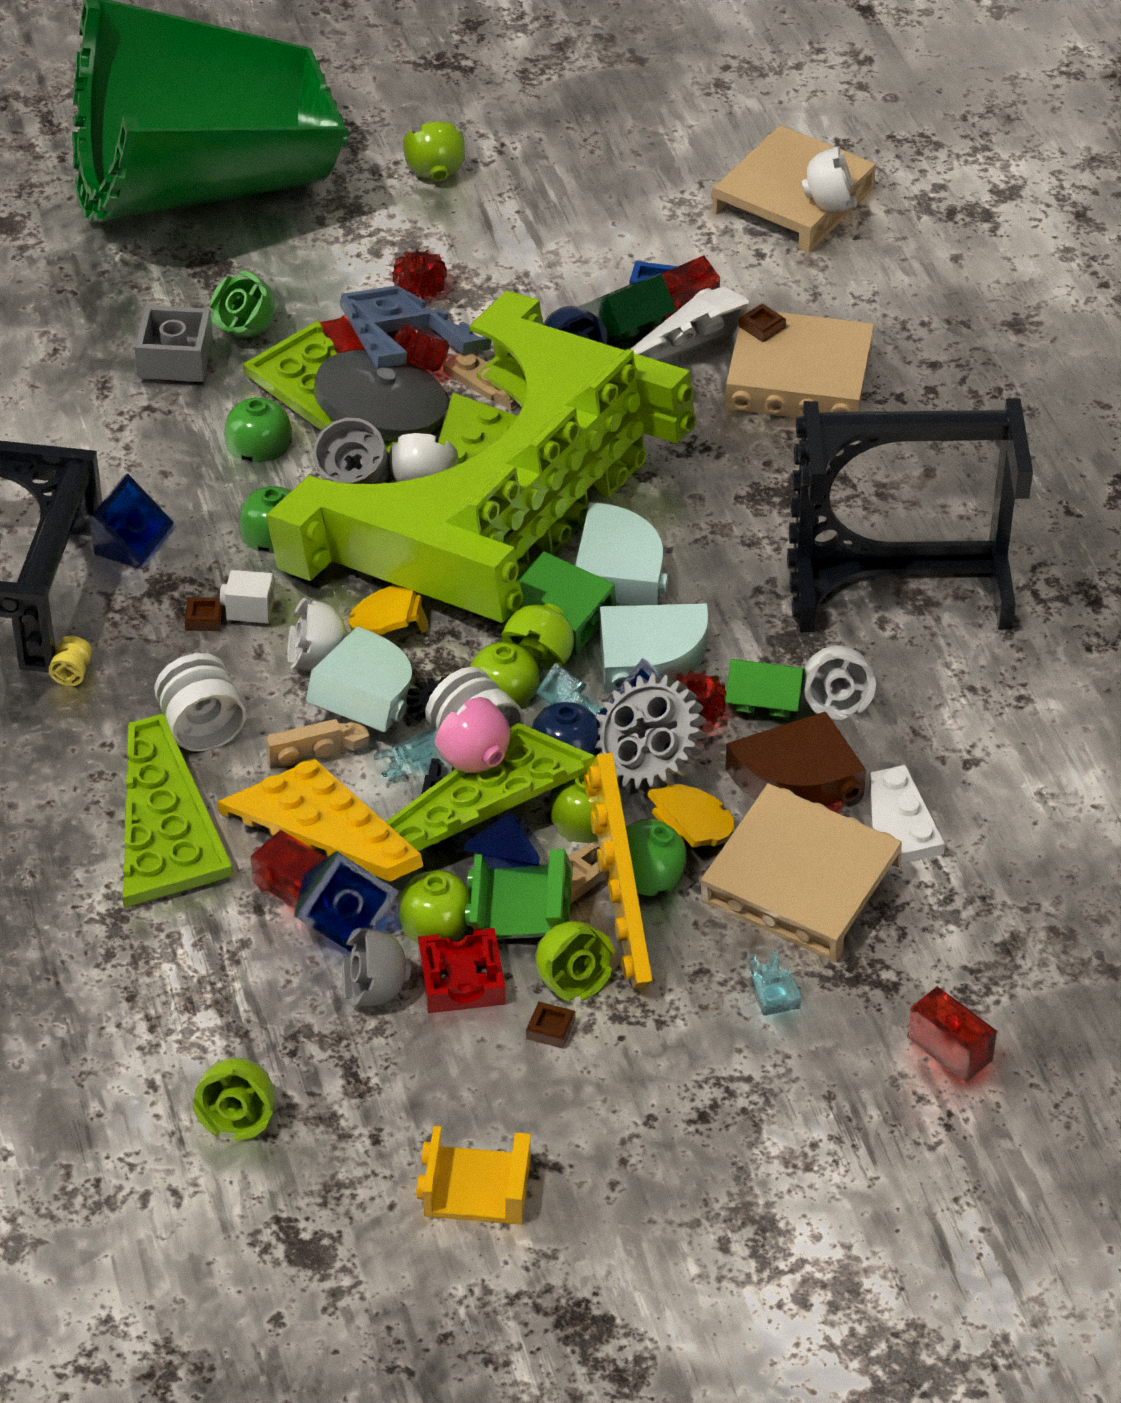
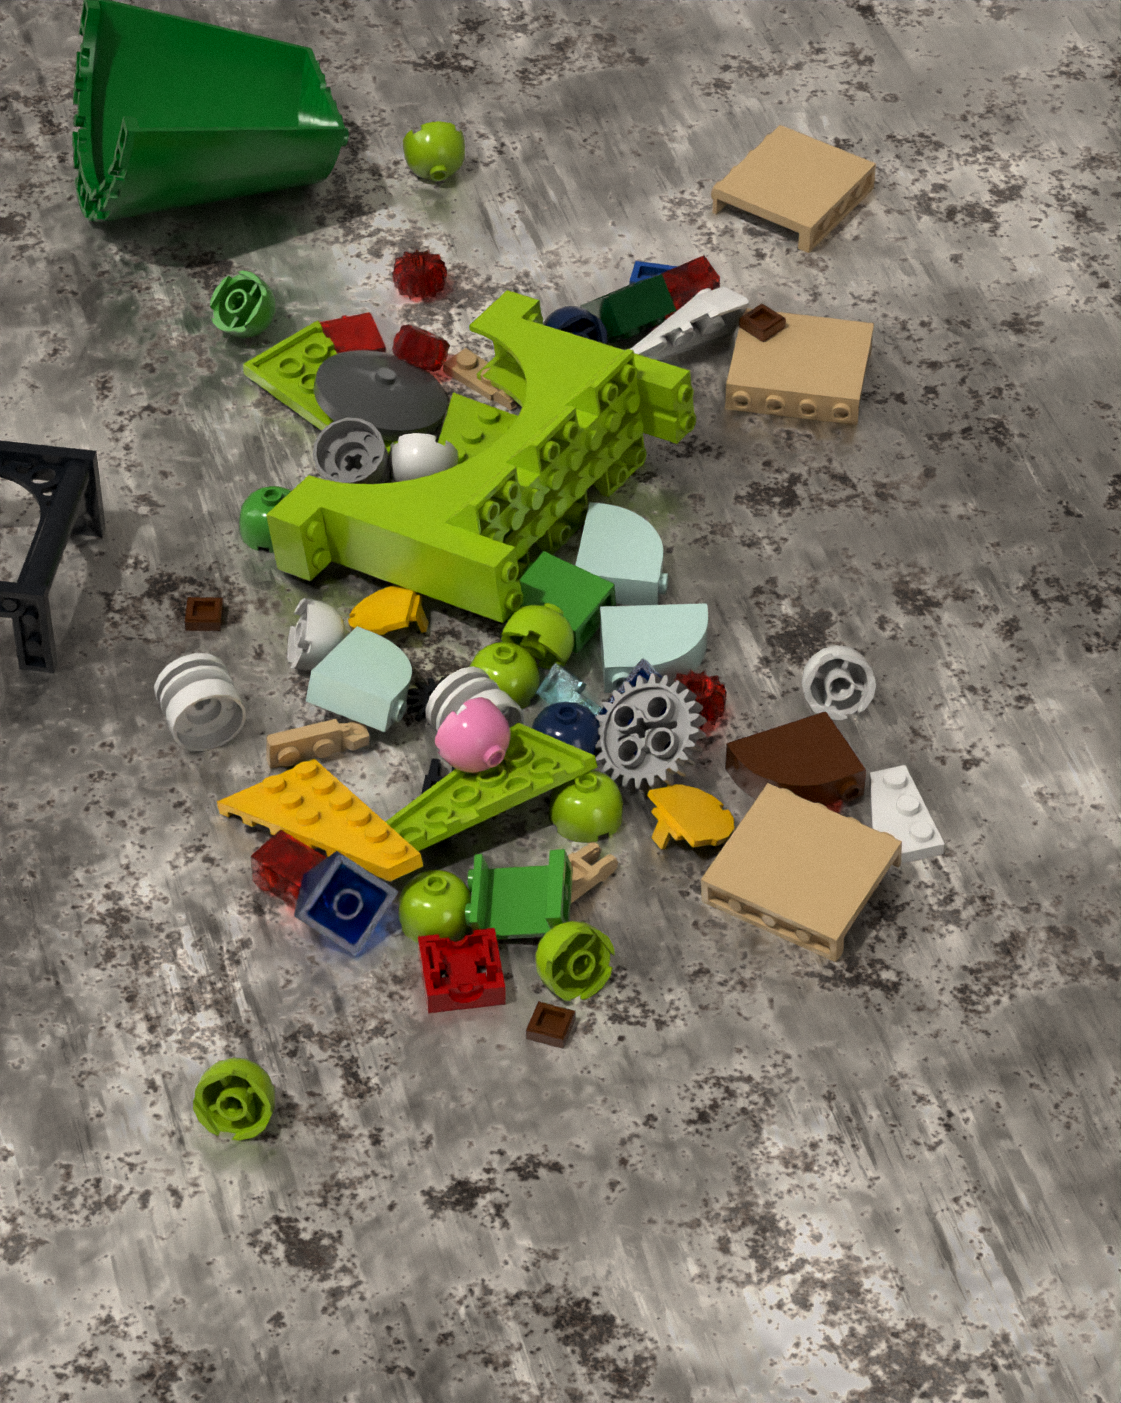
light yellow wheel [49,635,93,686] -> none
clear blue slope [90,473,174,568] -> none
lime wing [122,714,233,908] -> none
light grey brick [135,305,213,382] -> none
white brick [220,570,275,623] -> none
bright green cylinder [224,397,292,463] -> none
sand blue wing [340,285,492,369] -> none
light grey cylinder [342,928,411,1007] -> none
clear light blue plate [373,730,437,777] -> none
yellow panel [416,1126,531,1225] -> none
clear blue slope [464,812,549,866] -> none
yellow wing [584,752,653,989] -> none
bright green cylinder [626,819,687,896] -> none
bright green slope [725,659,804,718] -> none
clear light blue plate [749,950,801,1016] -> none
black arch [787,398,1033,633] -> none
white cylinder [802,146,857,212] -> none
clear red brick [907,986,997,1082] -> none

